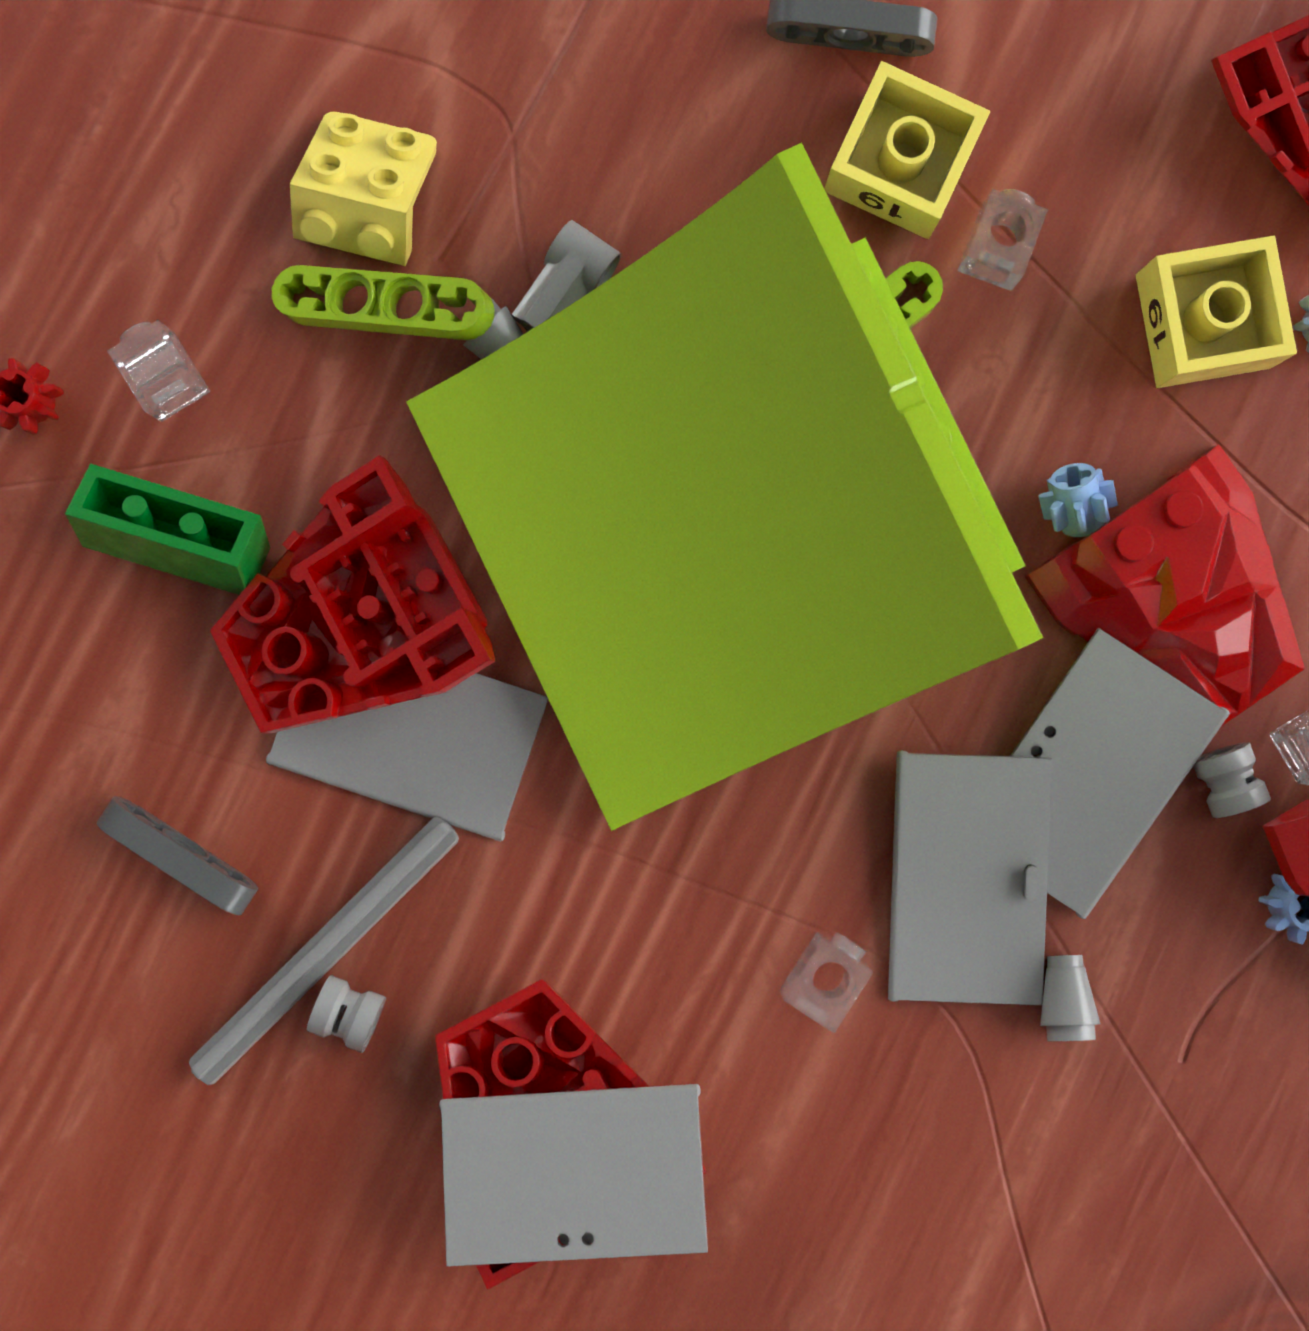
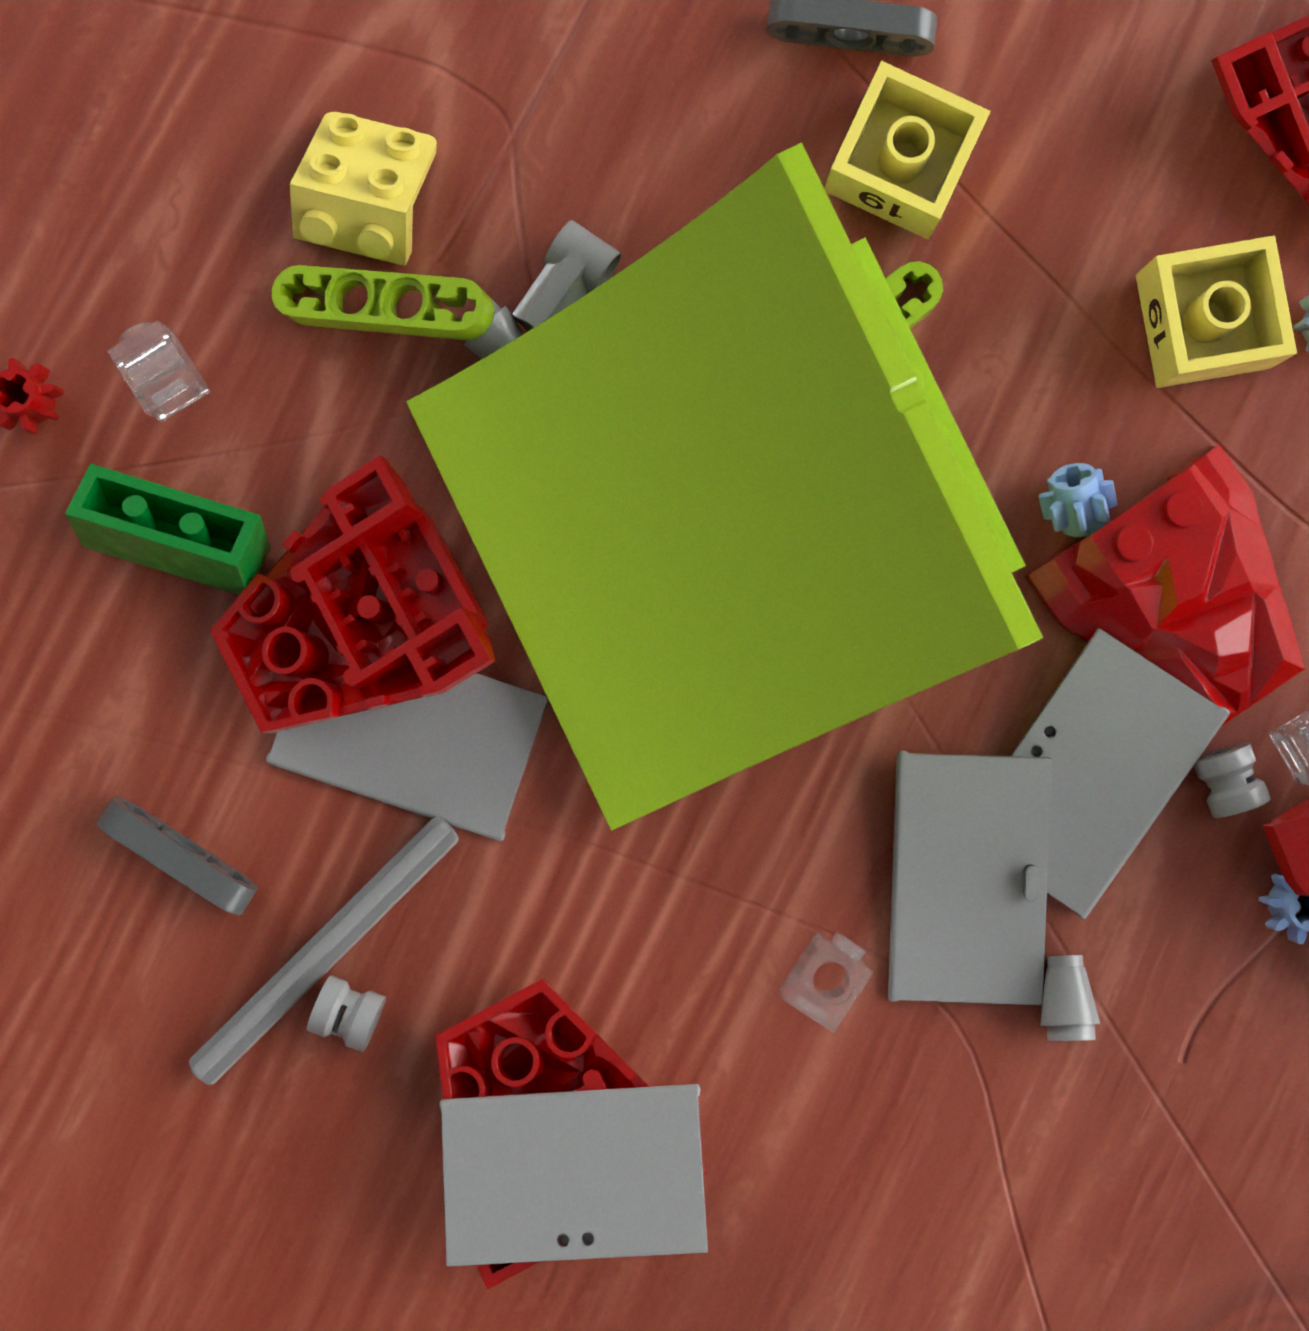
clear brick [957,189,1048,291] -> none

